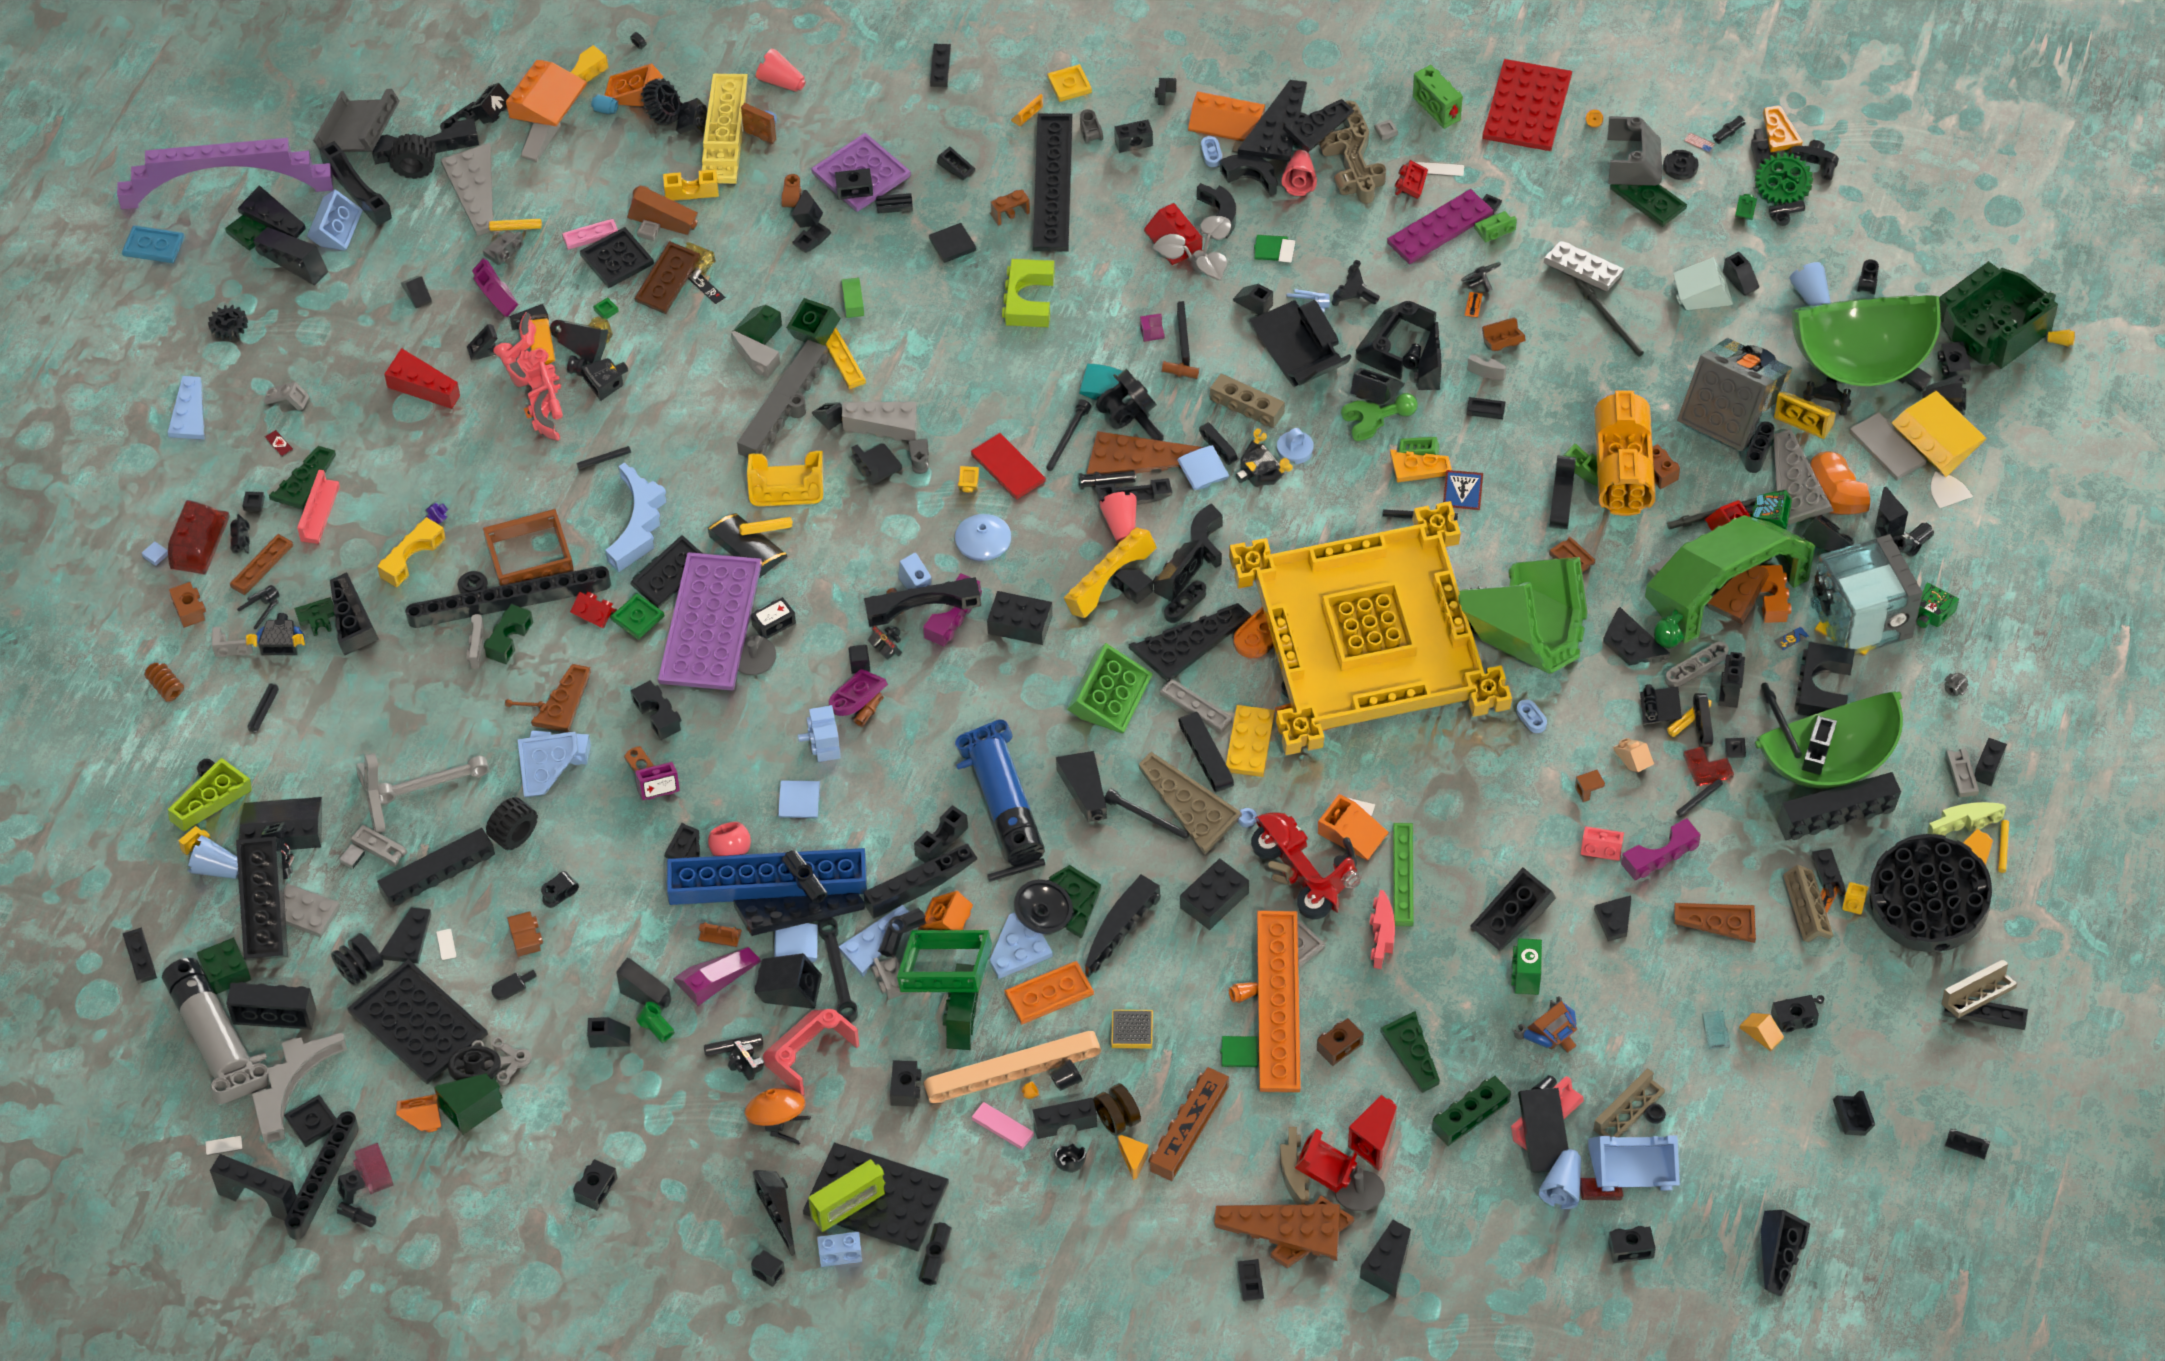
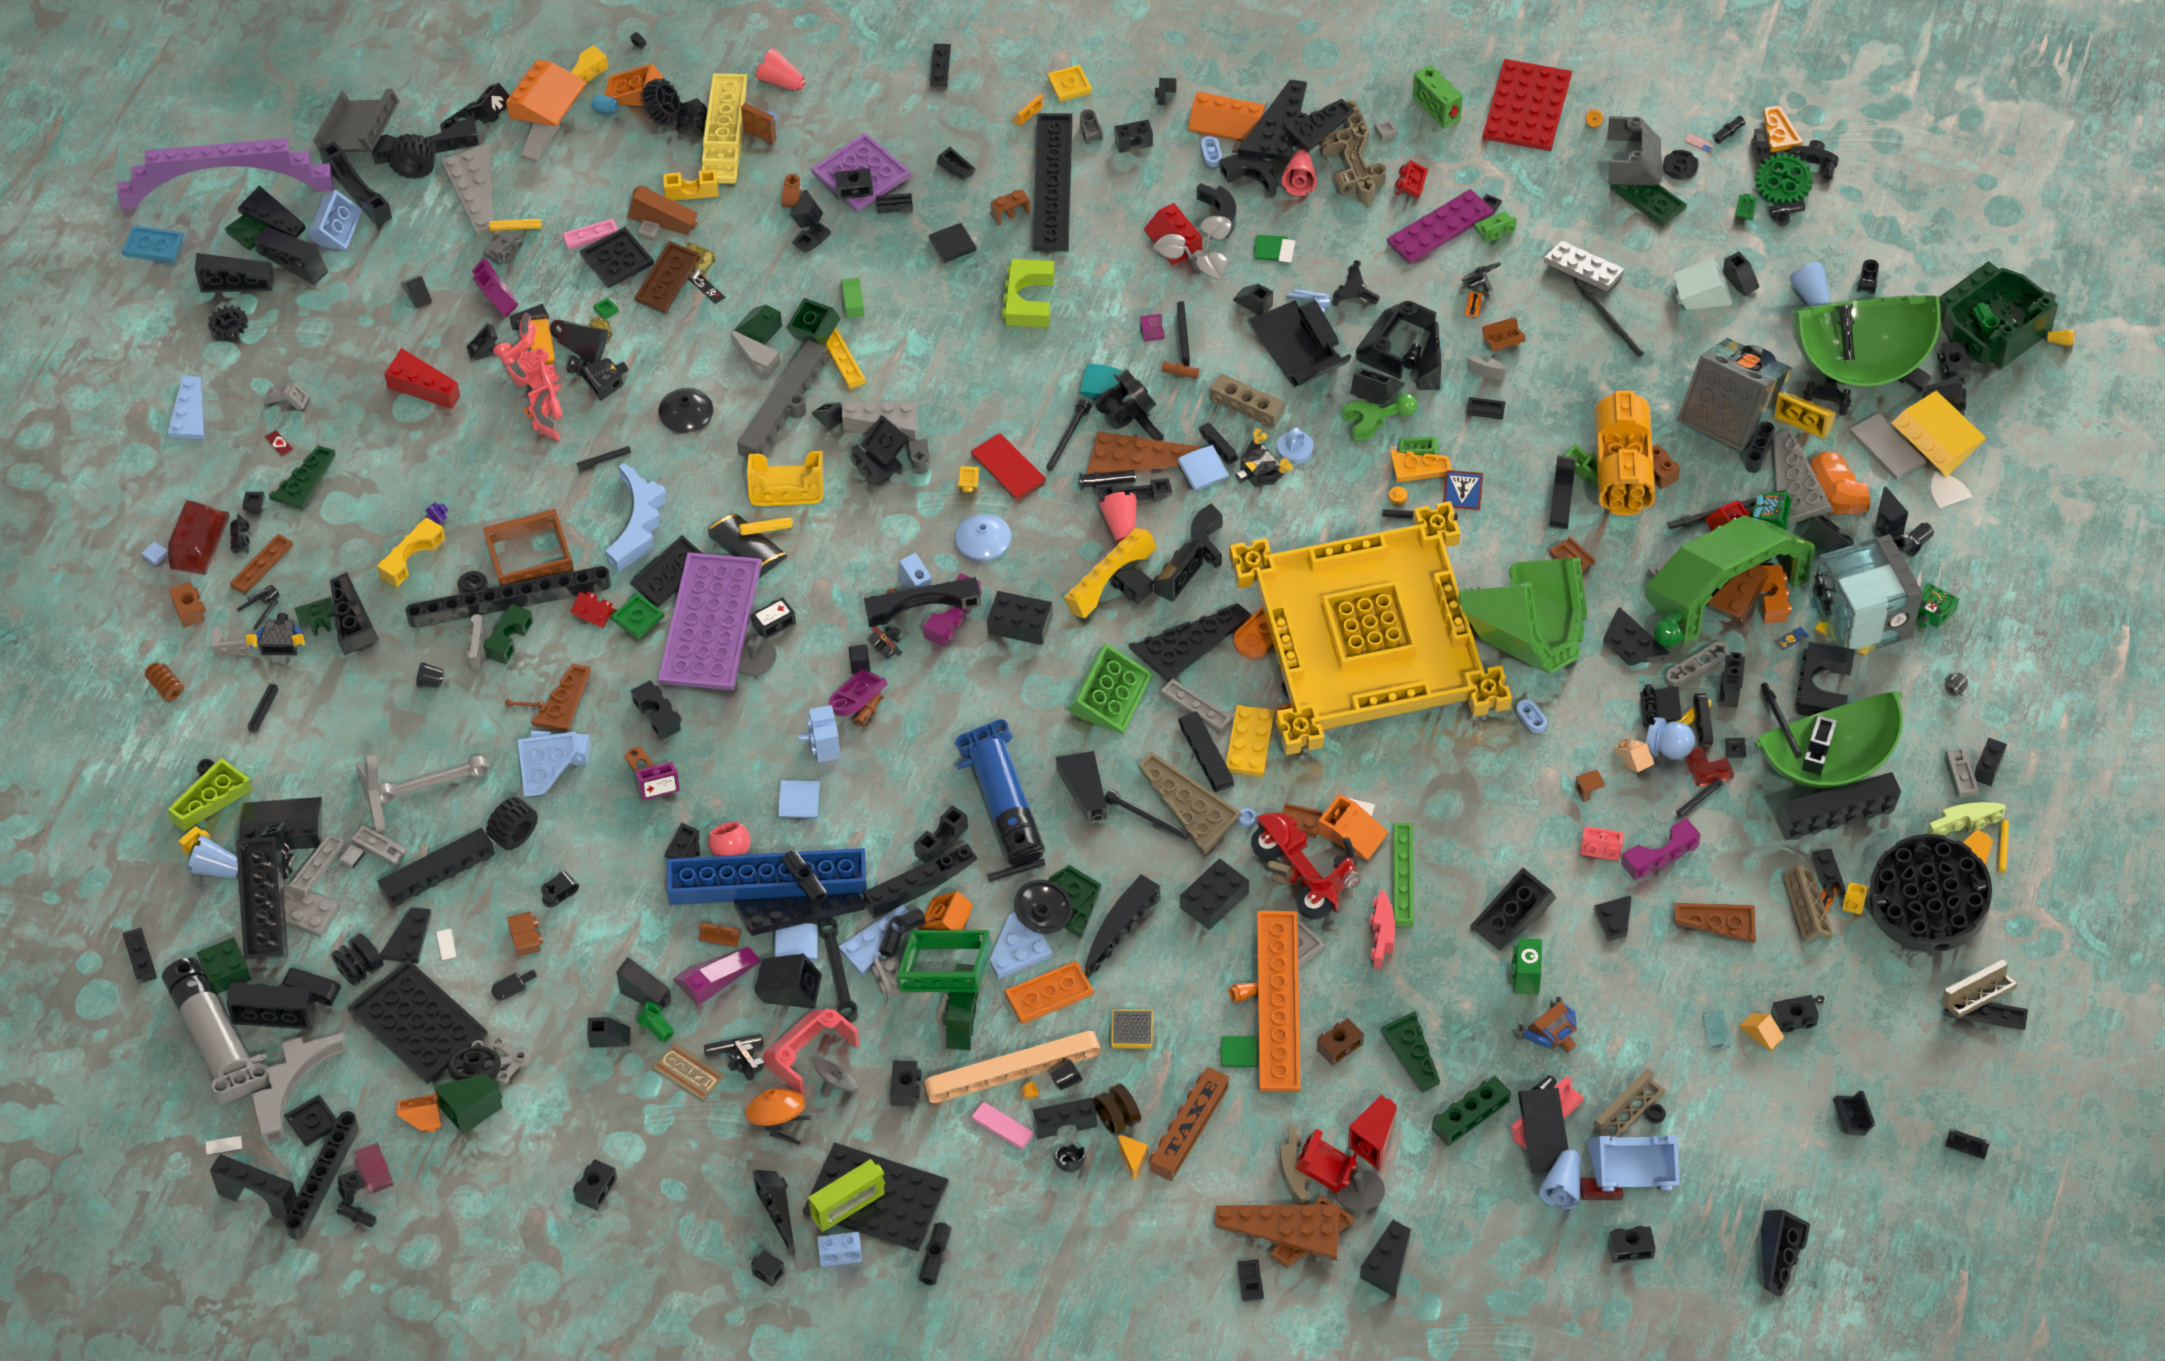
coral fence [297,470,340,544] -> none
black beam [1164,581,1207,623] -> none
white sticker [1416,162,1464,176] -> none
none -> black wedge [195,253,274,293]
none -> black beam [281,968,341,1006]
none -> light grey tile [288,834,346,898]
none -> black piece [416,662,444,688]
none -> dark tan sticker [652,1042,726,1101]
none -> black dish [658,388,714,433]
none -> dark grey shield [814,1061,858,1097]
none -> black tile [861,415,910,467]
none -> dark orange plate [1282,803,1323,838]
none -> light orange tile [1389,486,1407,505]
none -> light blue tile [1646,717,1695,760]
none -> black pin [1836,304,1855,361]
none -> green piece [1972,303,1999,339]

